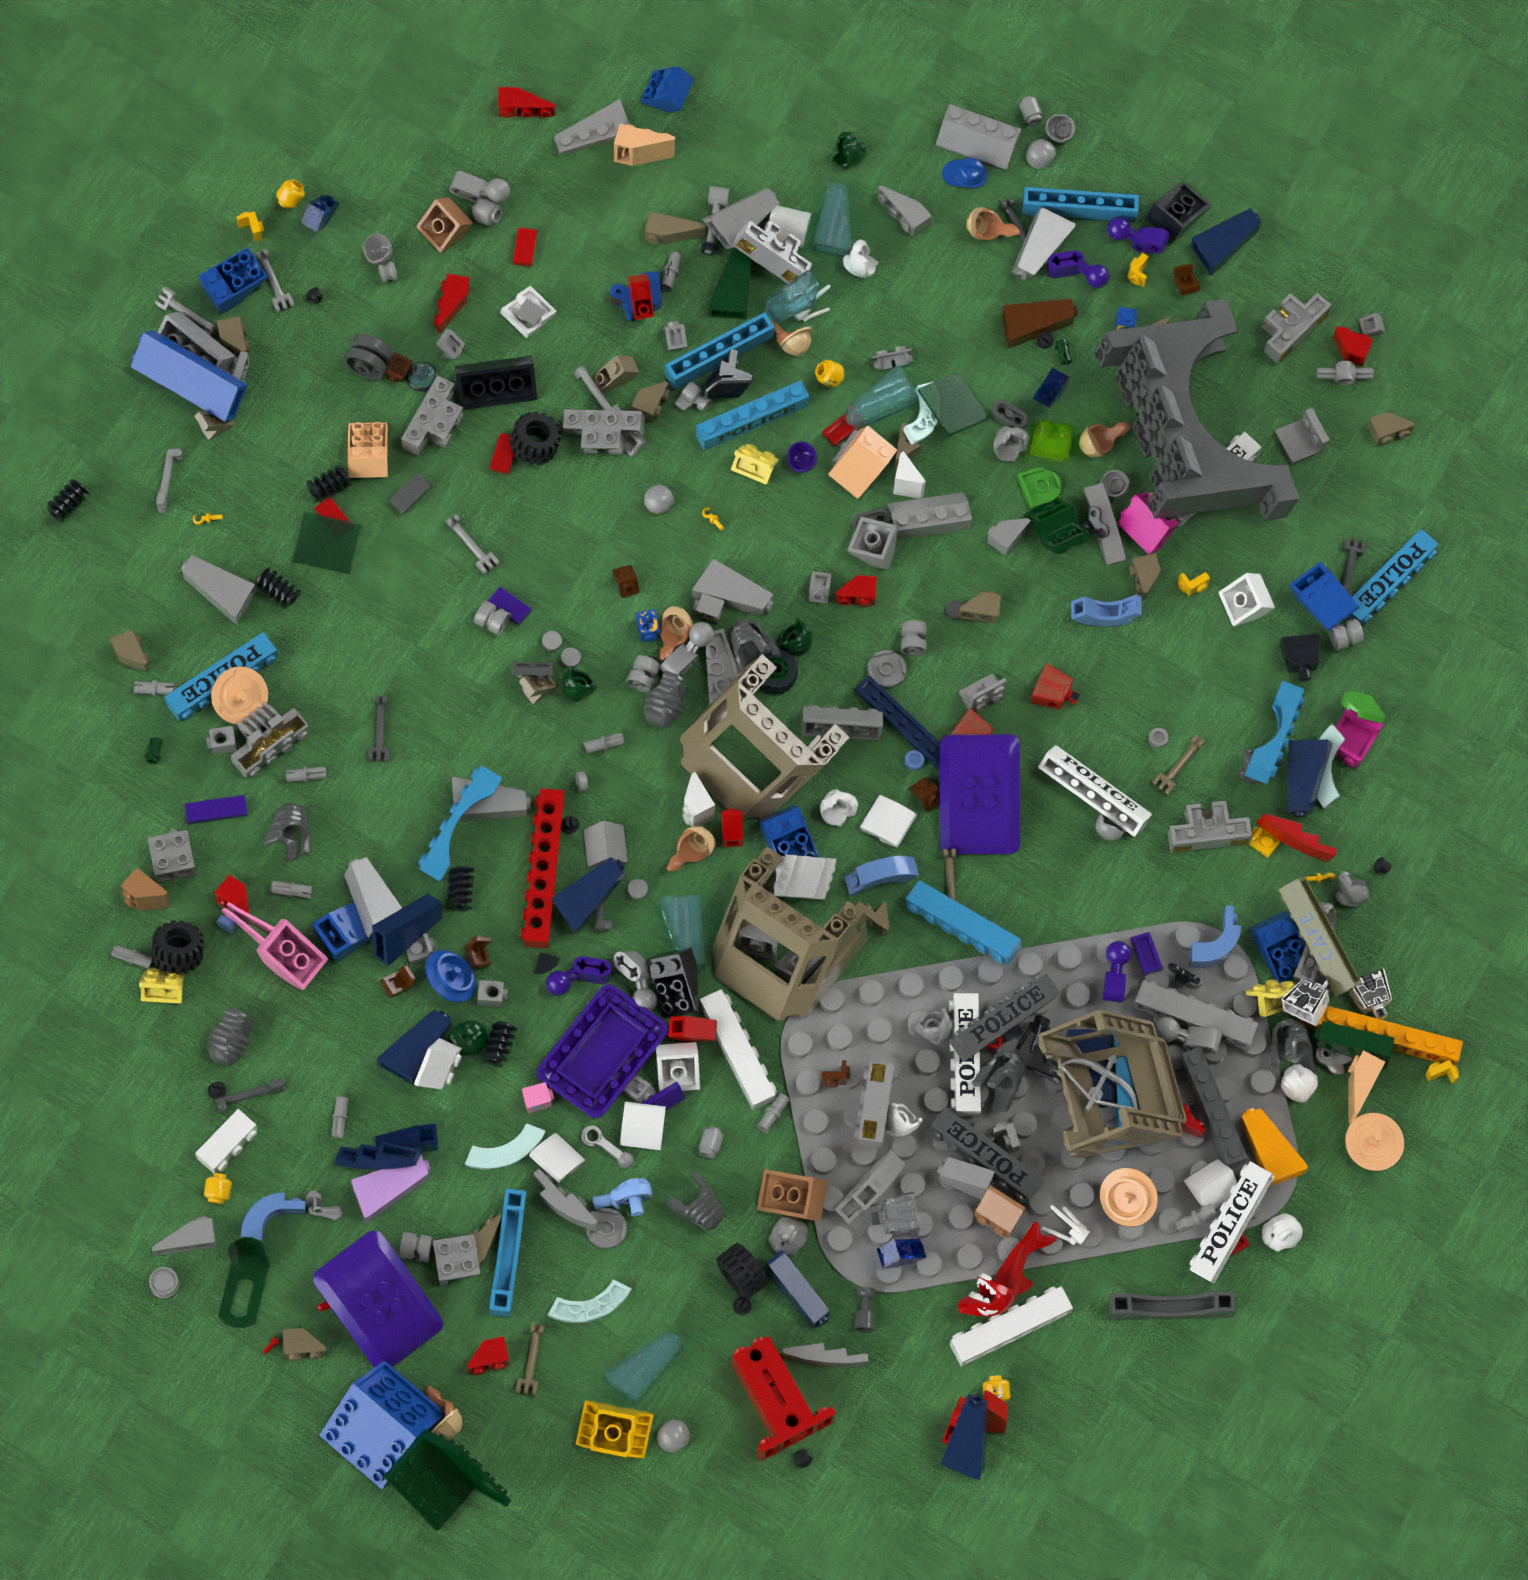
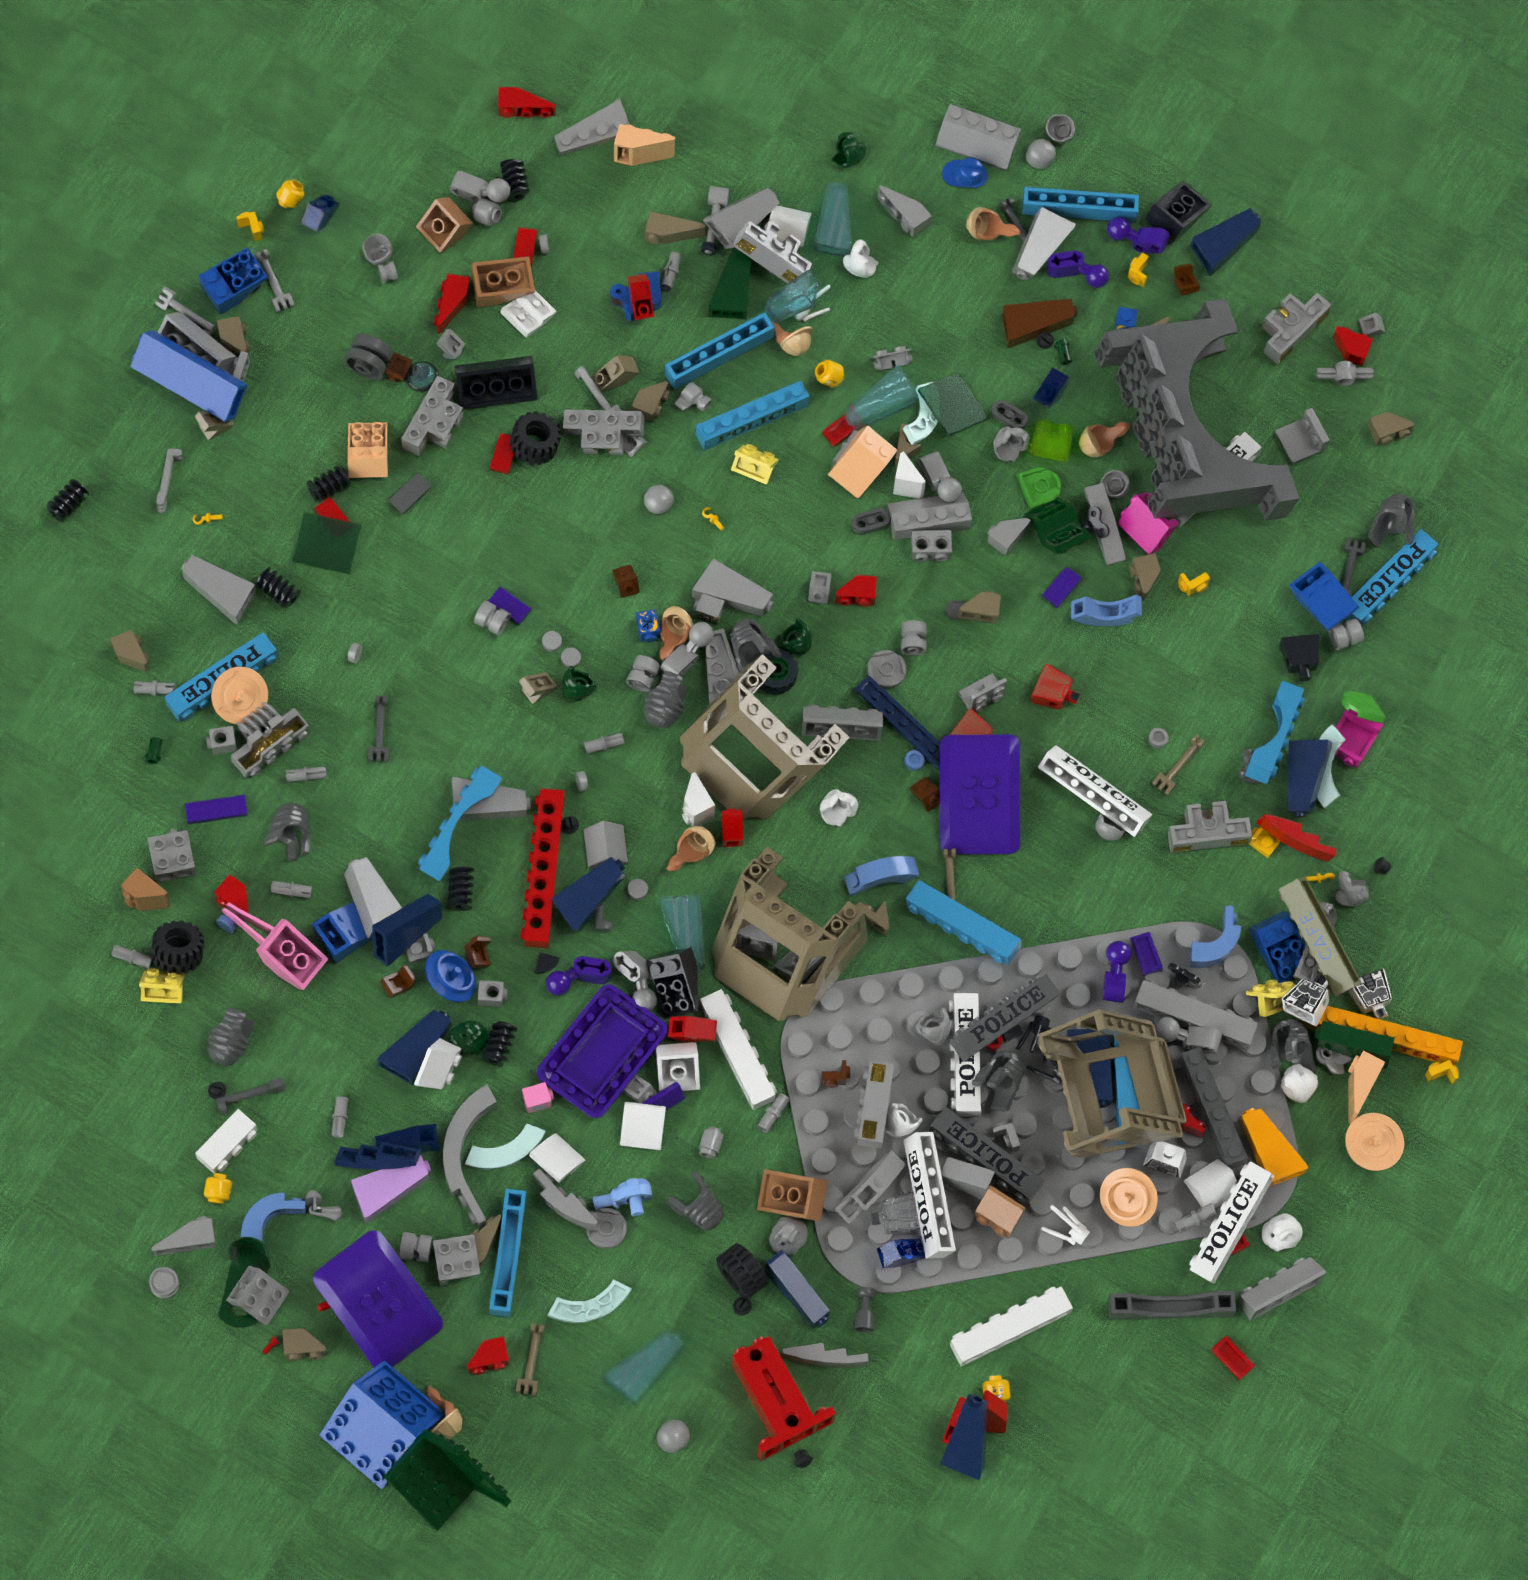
black piece [306,287,323,304] -> none
light grey hinge [446,514,500,575] -> none
dark grey plate [512,660,553,678] -> none
light grey slope [516,298,546,327] -> none
yellow slope [575,1400,654,1458] -> none
light grey piece [581,1126,634,1169] -> none
blue slope [641,66,694,112] -> none
light grey bracket [663,321,687,350] -> none
black piece [703,349,754,398] -> none
blue slope [758,805,819,857] -> none
white slope [774,855,837,899] -> none
dark purple hair [787,441,817,473] -> none
light grey slope [847,517,898,570] -> none
white slope [860,795,917,848] -> none
red piece [957,1222,1057,1317] -> none
light grey brick [1019,96,1043,126] -> none
light grey piece [1058,1053,1138,1111] -> none
white slope [1218,573,1275,626] -> none
none -> light grey bracket [226,1266,289,1325]
none -> light grey tile [348,643,362,664]
none -> light grey arch [443,1085,497,1229]
none -> medium nougat slope [471,257,535,307]
none -> black piece [500,159,530,202]
none -> light grey tile [539,234,550,254]
none -> white brick [903,1132,956,1259]
none -> light grey brick [911,530,952,562]
none -> light grey beam [918,451,962,502]
none -> dark purple tile [1042,566,1082,608]
none -> white torso [1143,1141,1187,1178]
none -> red tile [1211,1335,1255,1381]
none -> light grey slope [1237,1257,1326,1321]
none -> dark grey hair [1368,494,1415,547]

